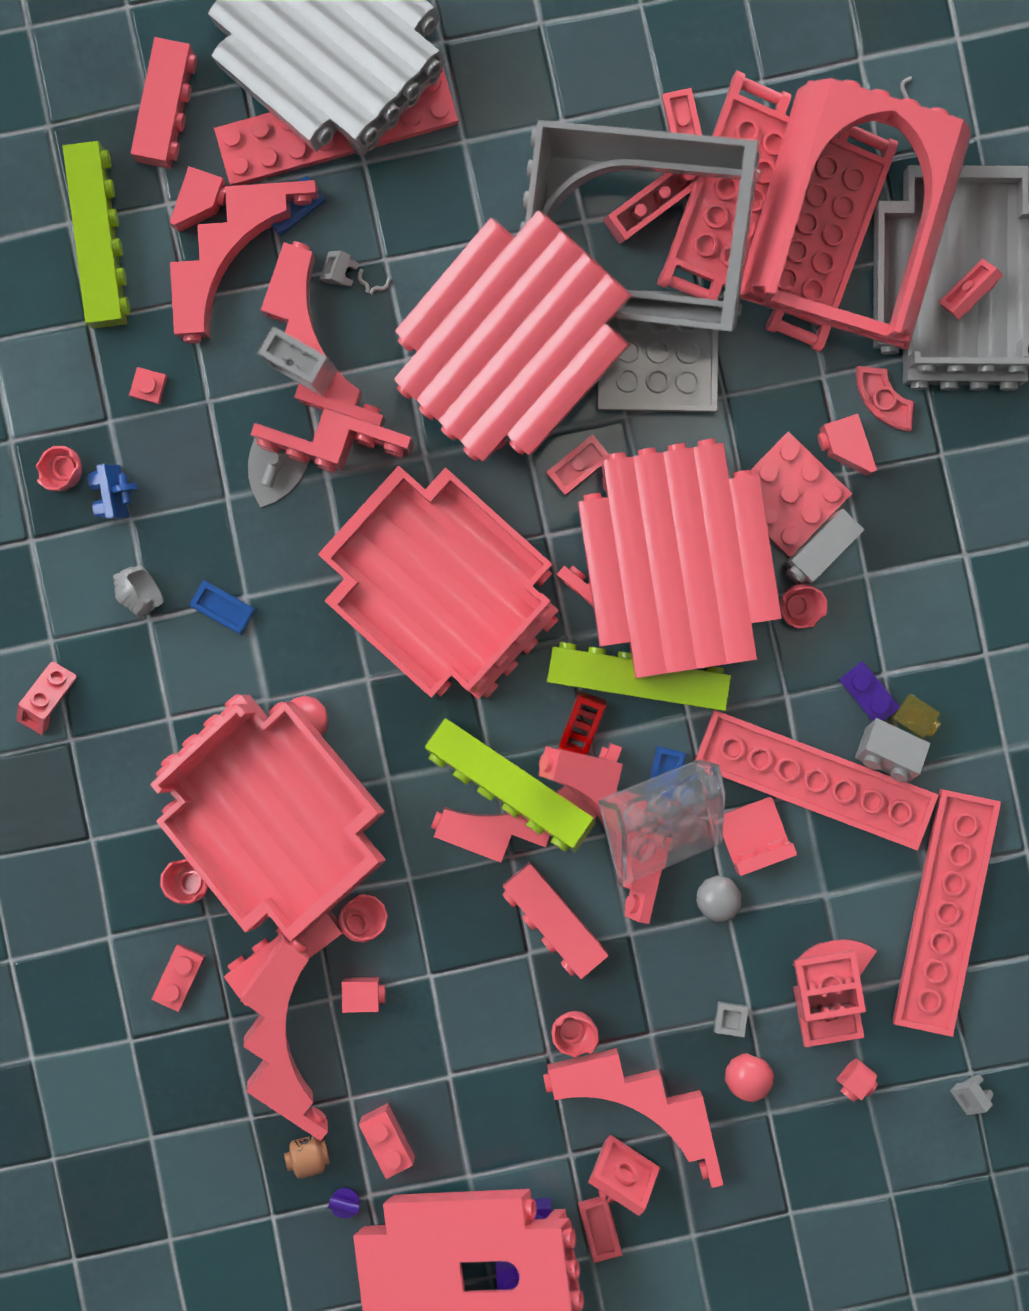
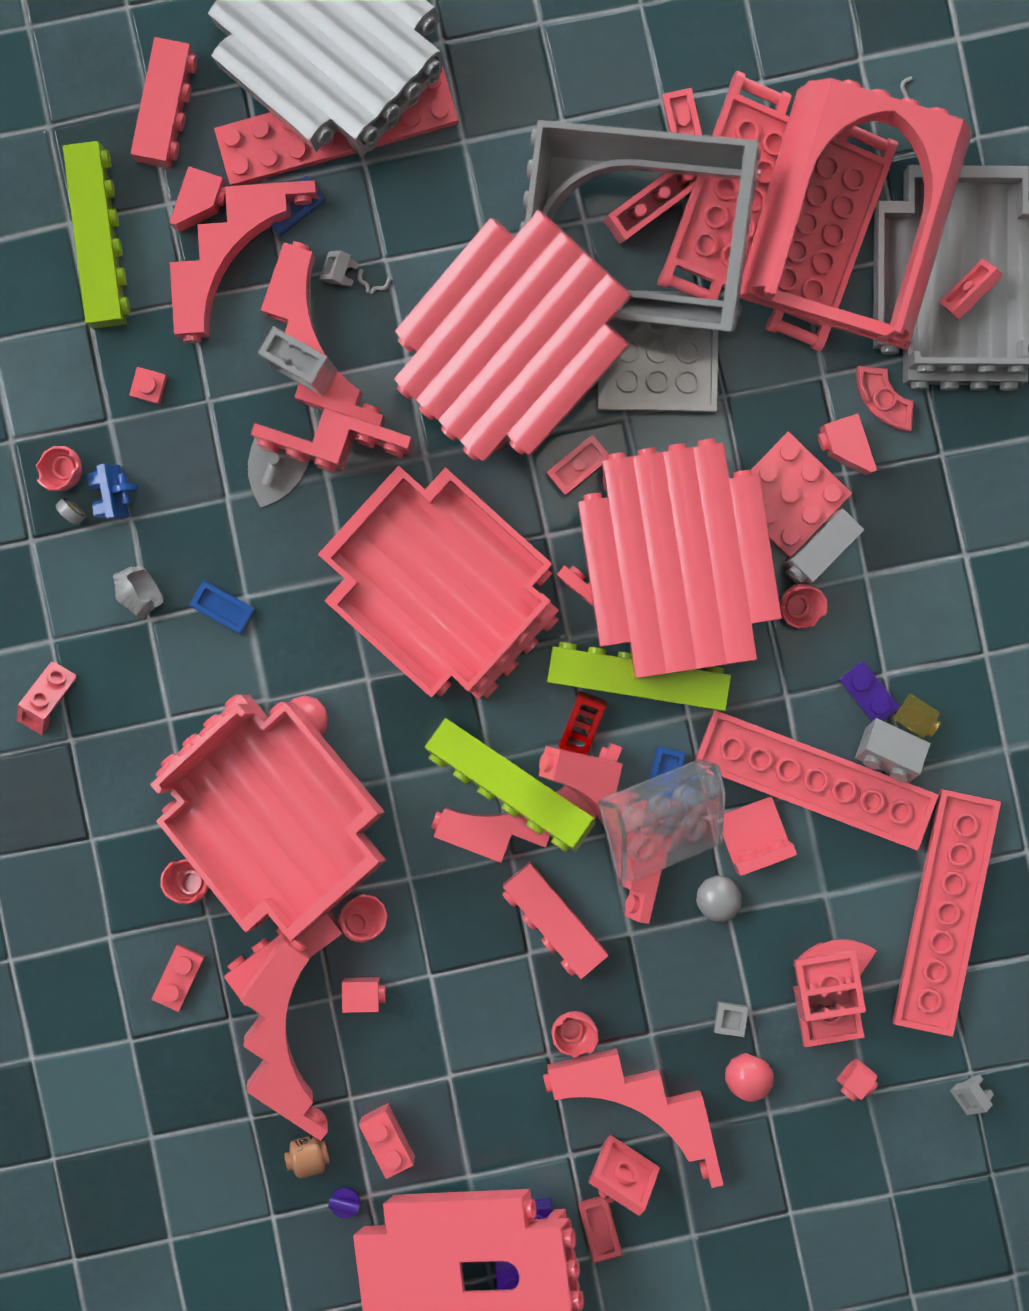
none -> light grey tile [56,497,86,525]

